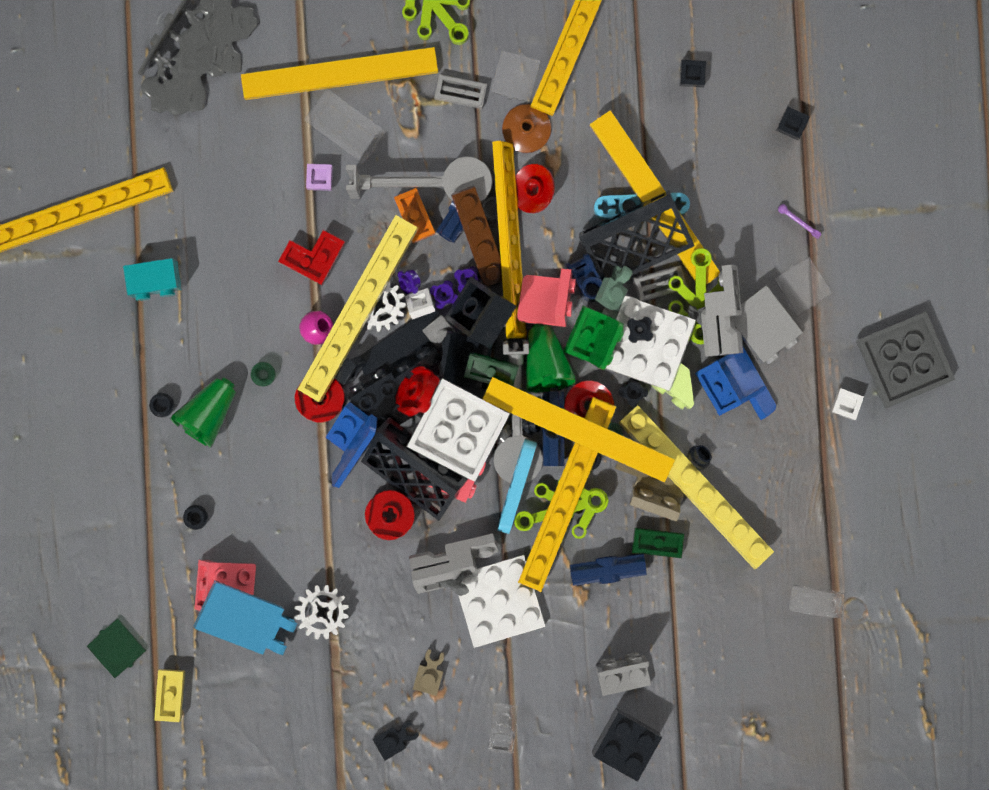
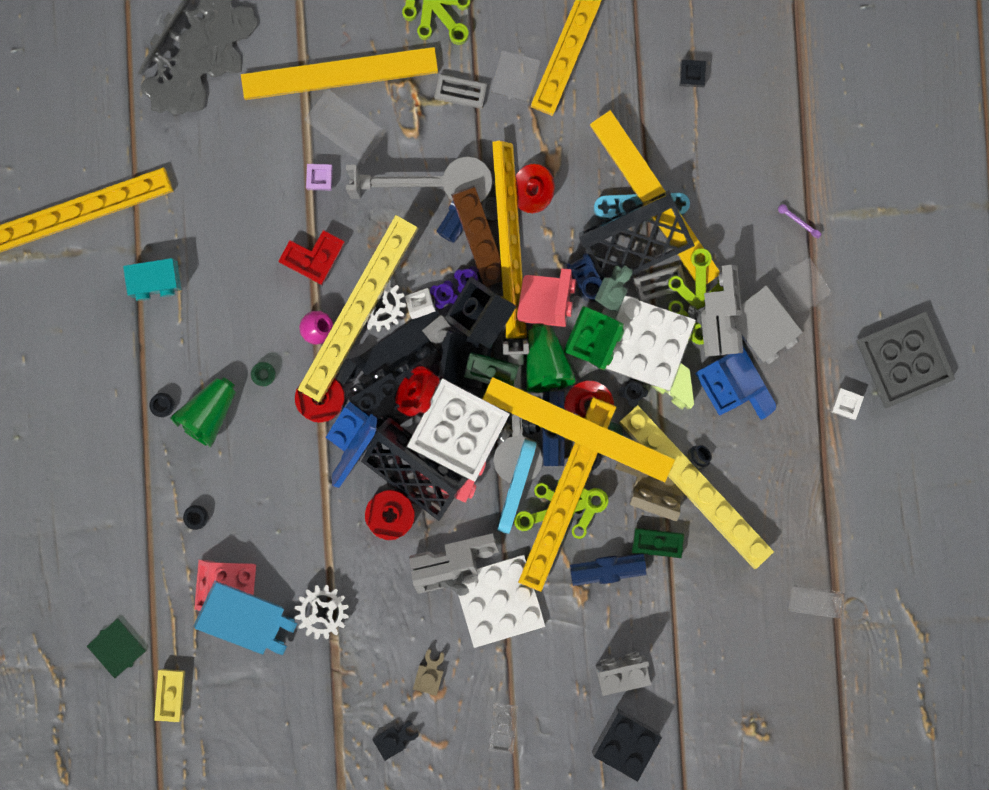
orange plate [394,188,435,244] -> none
dark purple plate [397,270,421,294] -> none
dark orange dish [502,104,551,153] -> none
black plate [627,317,653,343] -> none
black plate [776,106,810,140] -> none

